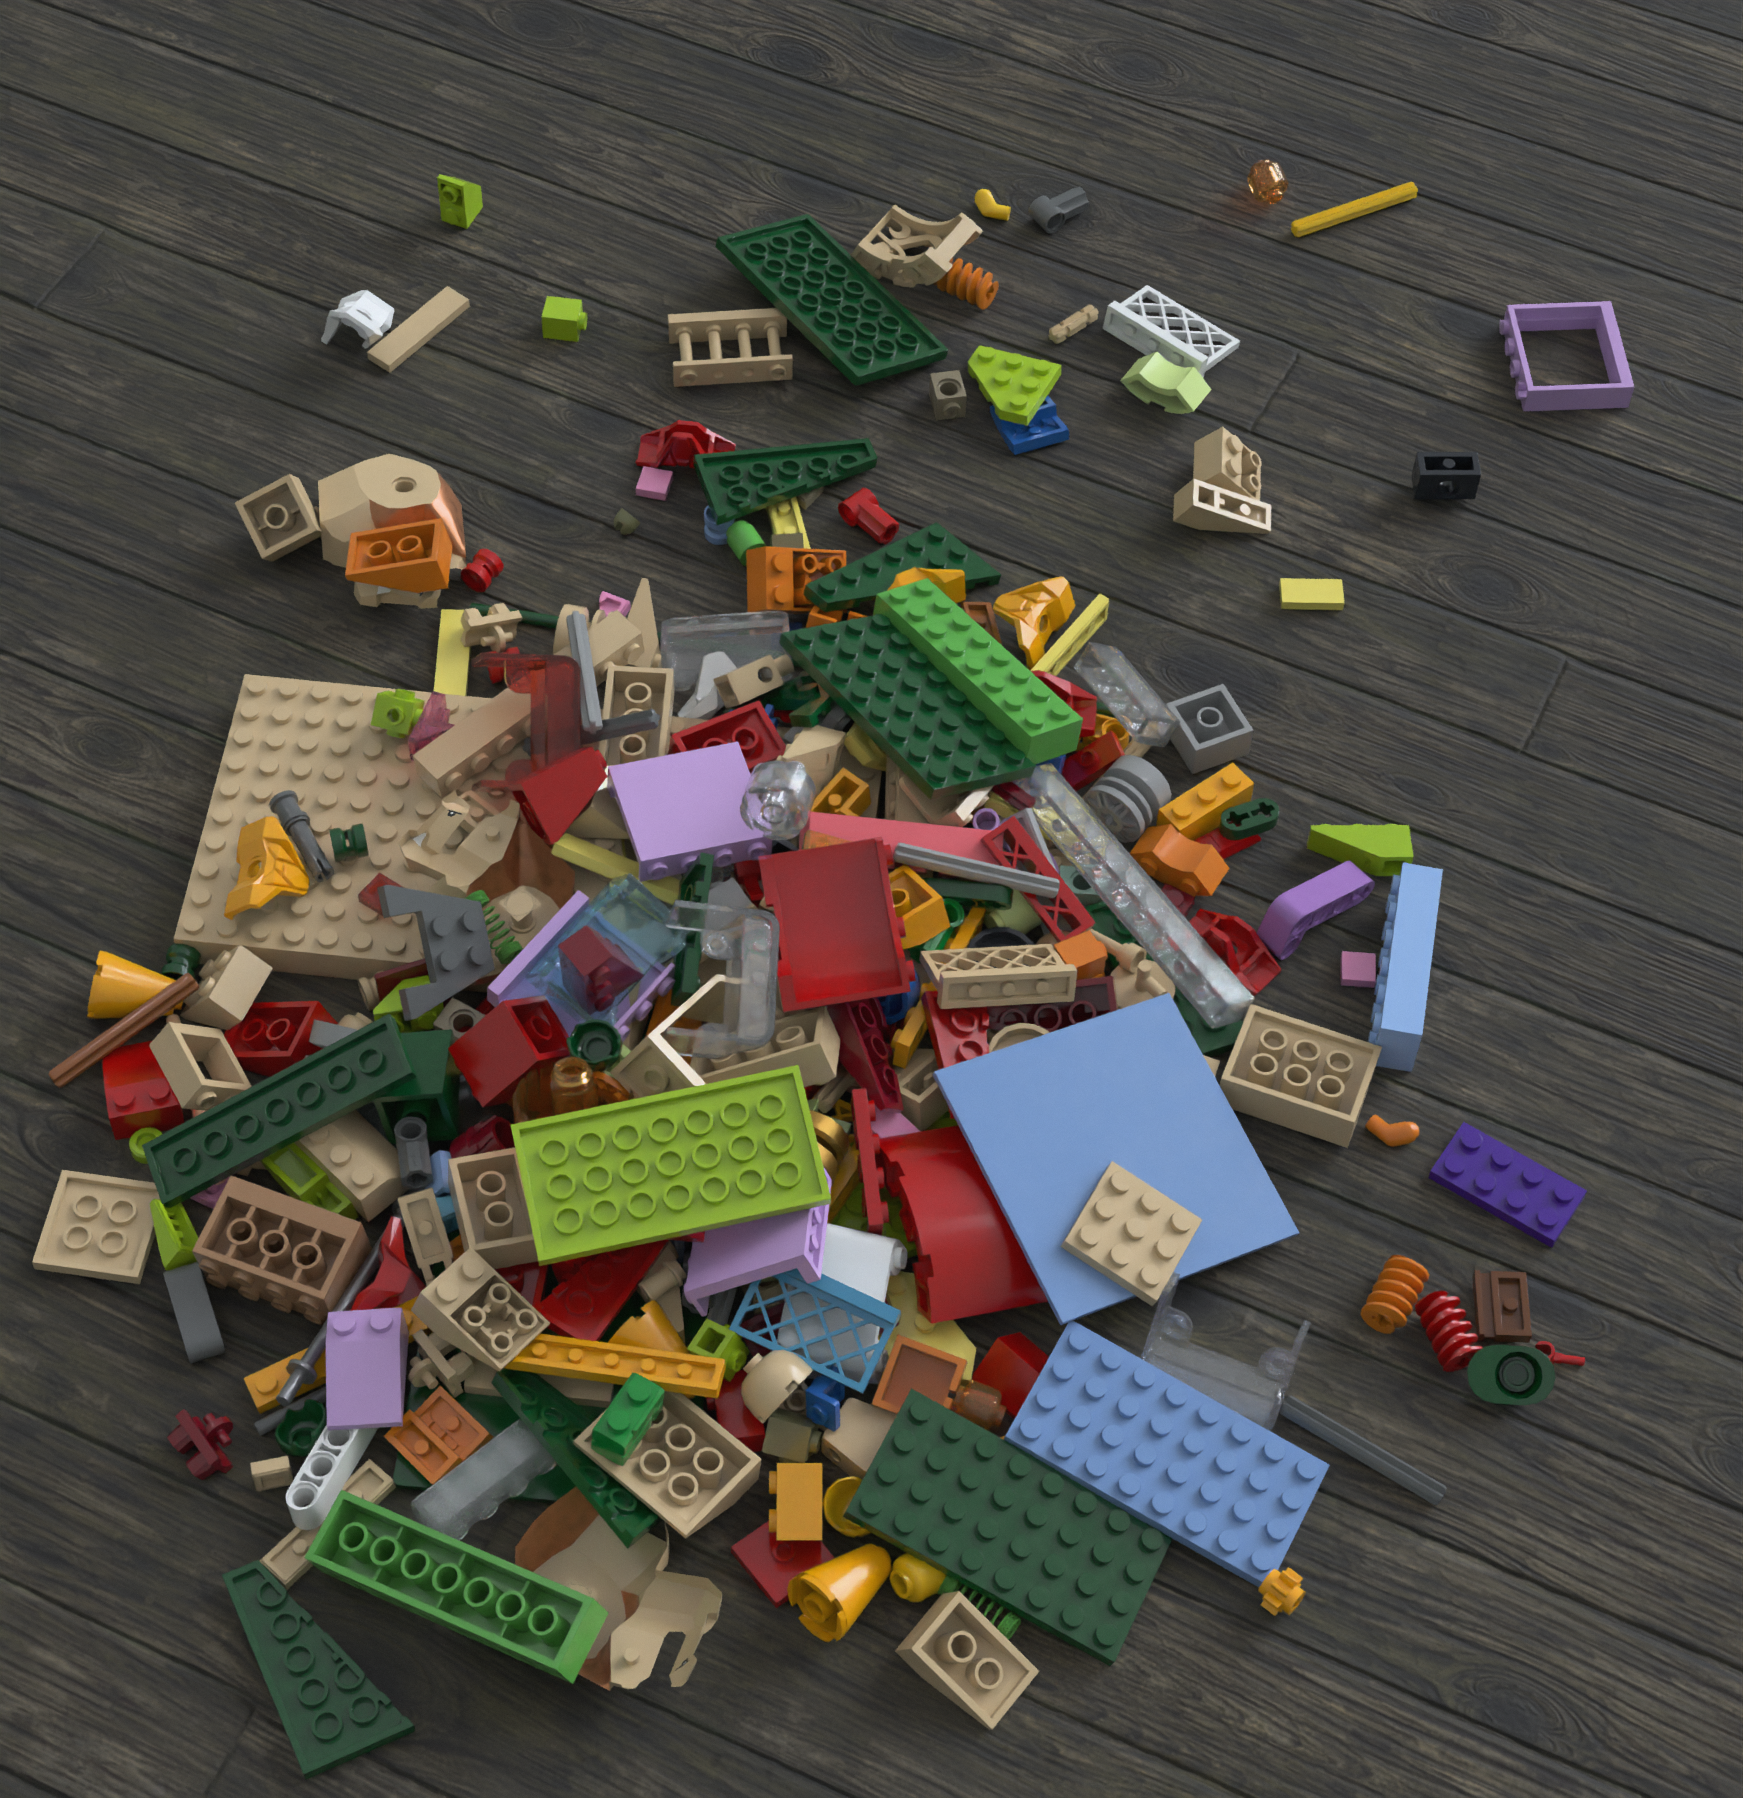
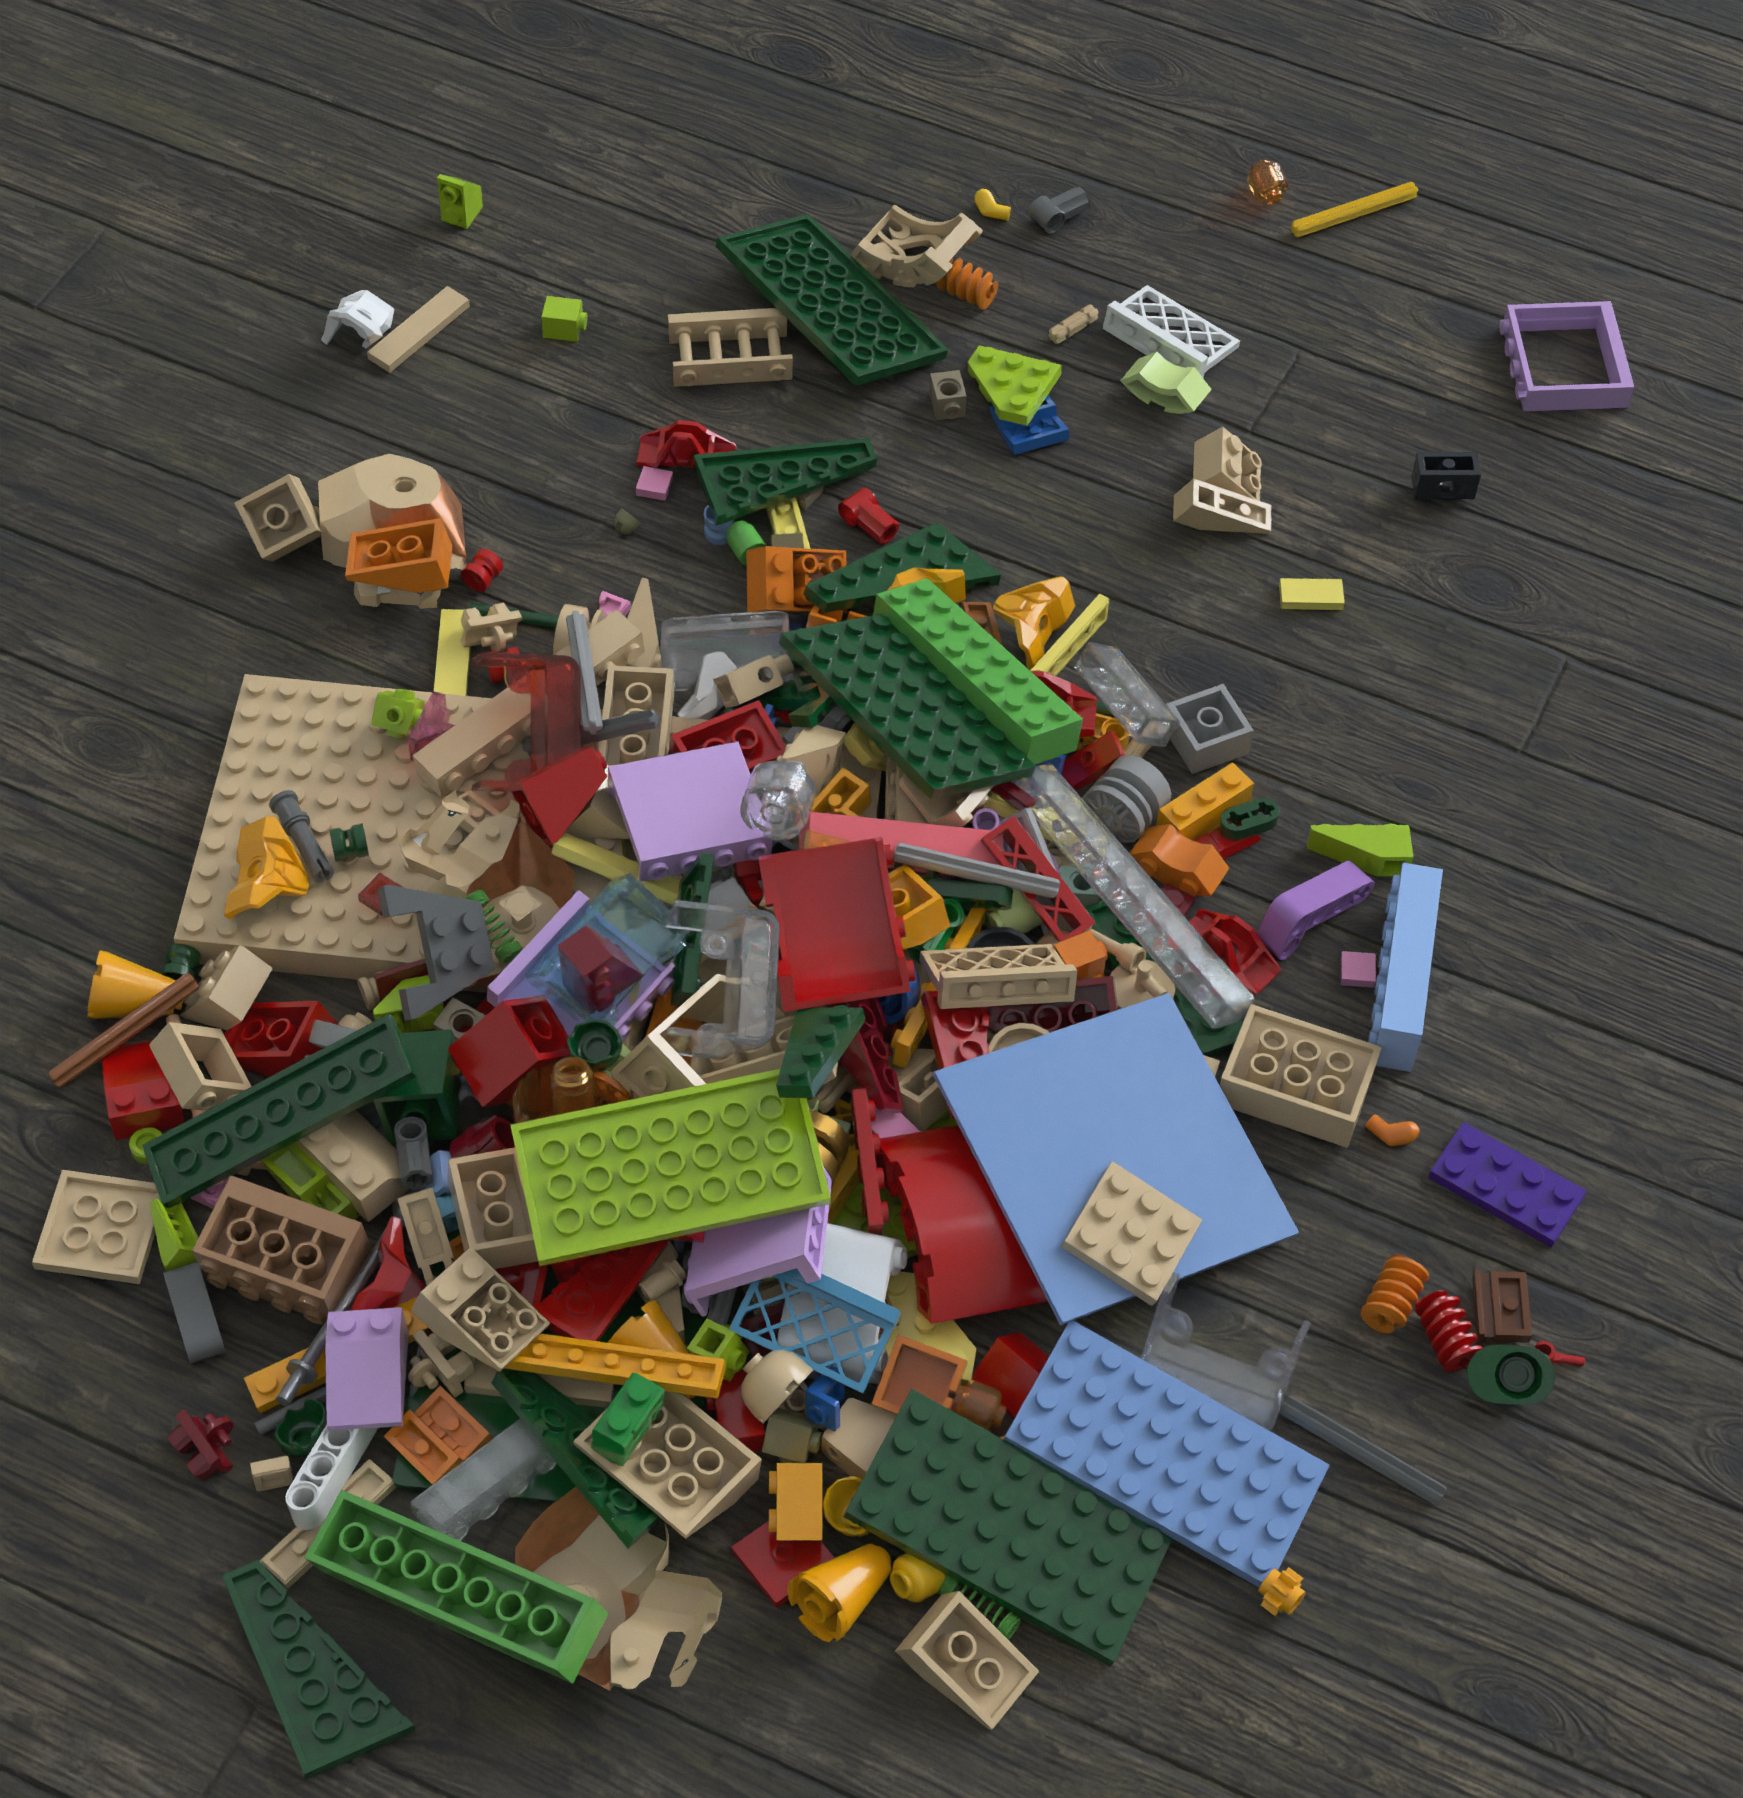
none -> dark green wing [776,1005,866,1098]

